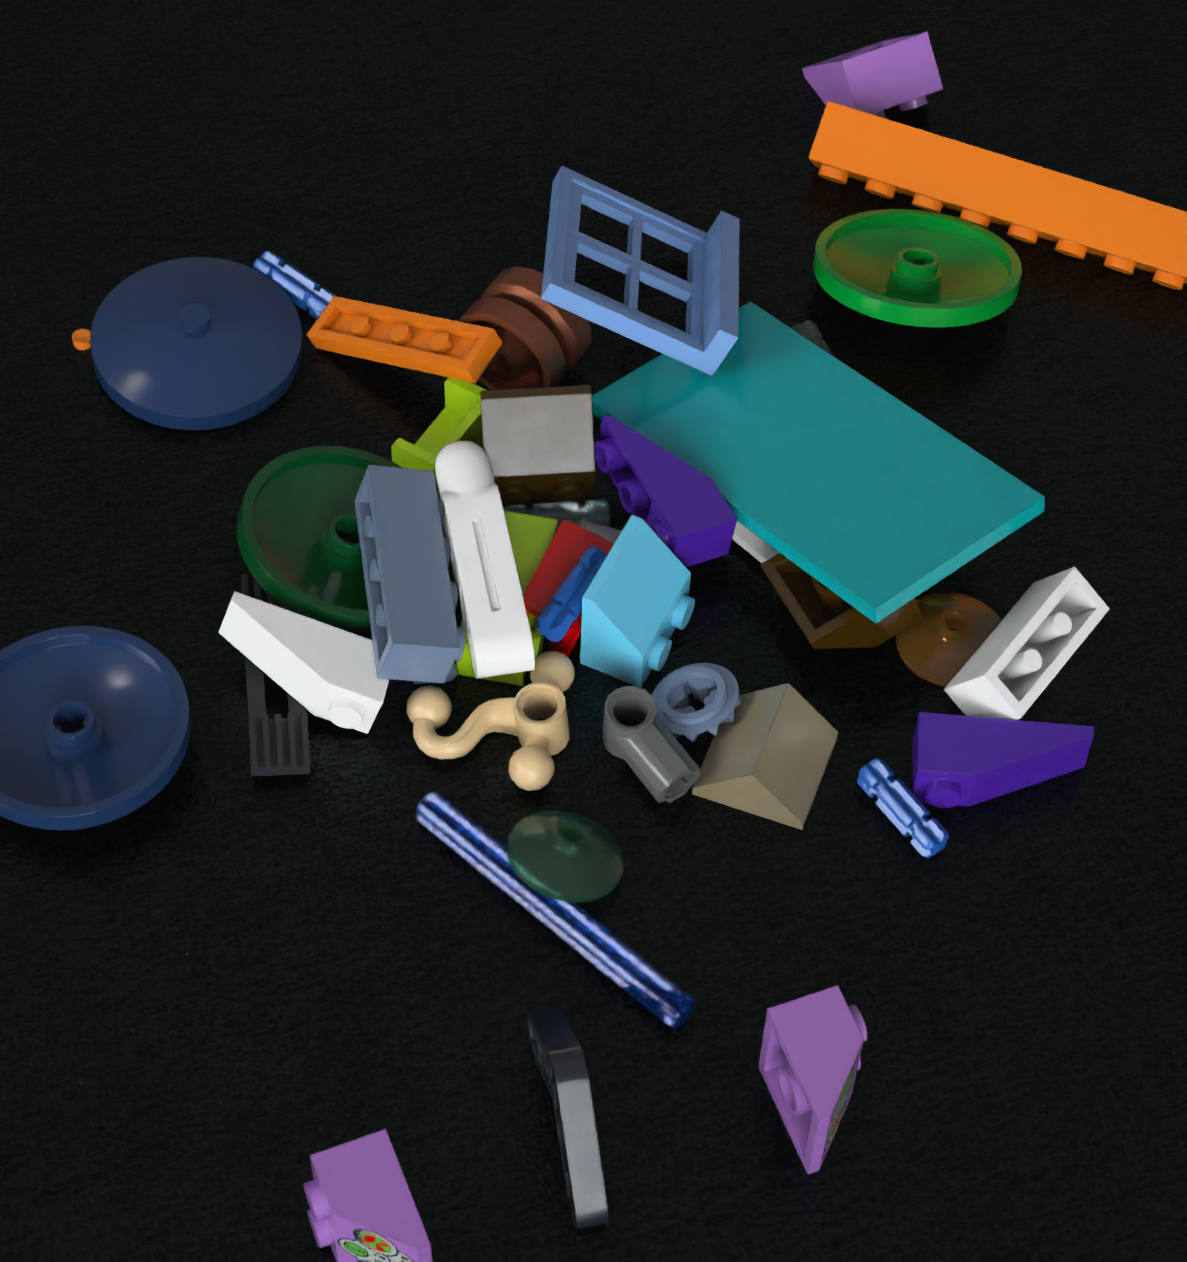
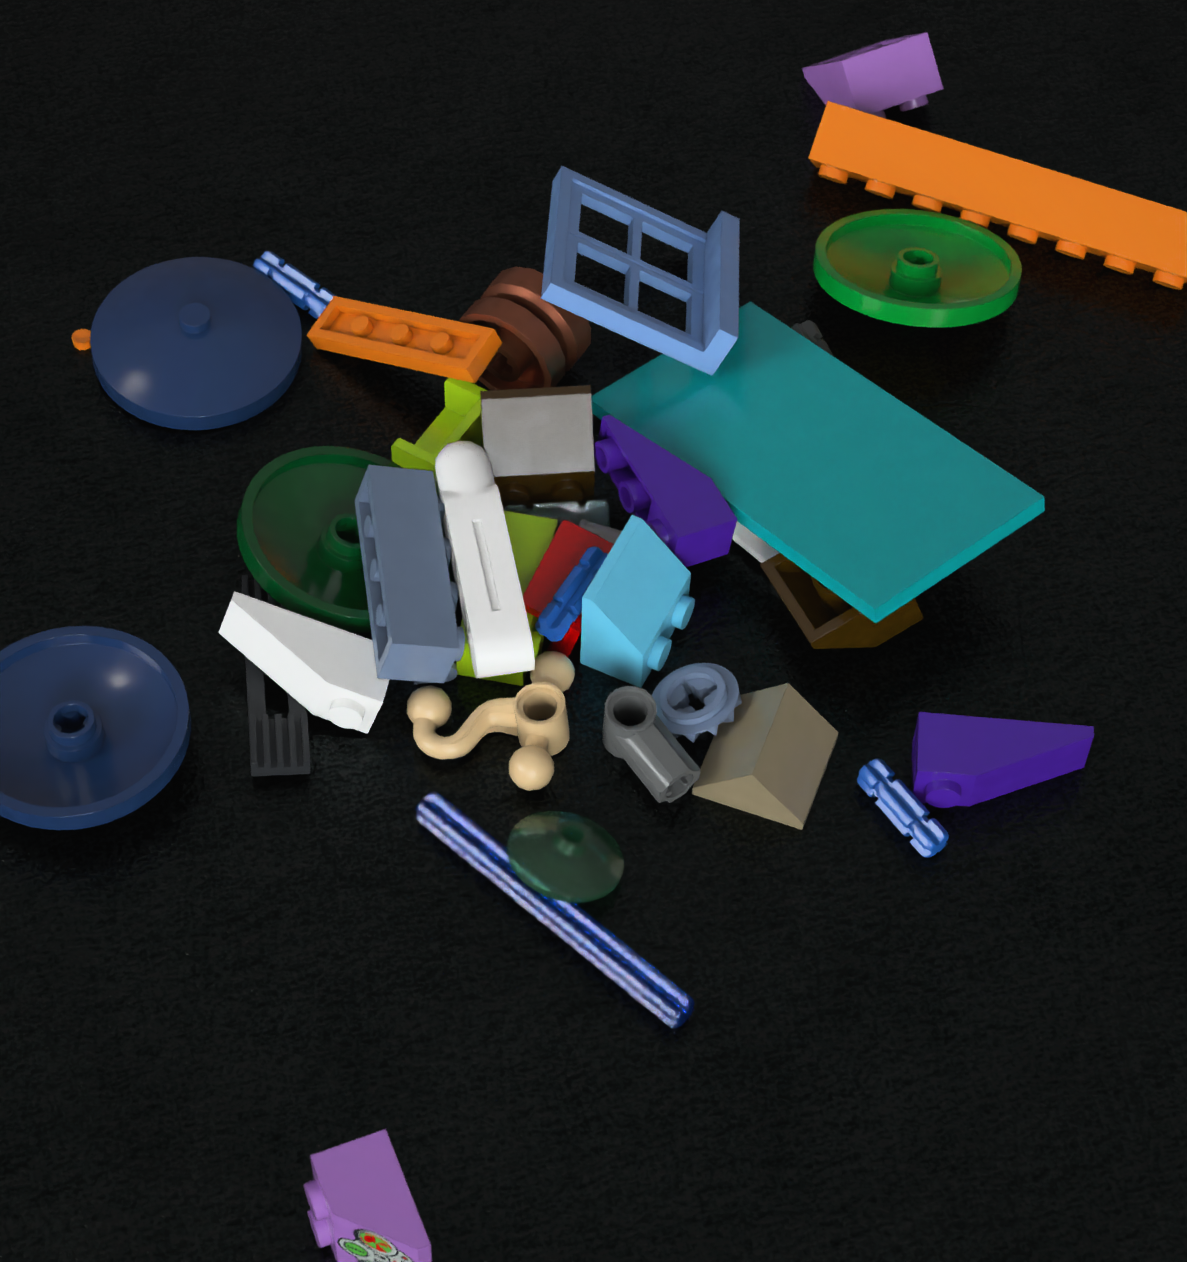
black beam [527,1005,608,1229] -> none
medium lavender slope [758,985,867,1174] -> none
clear orange dish [896,592,1002,687] -> none
white brick [944,567,1110,720] -> none

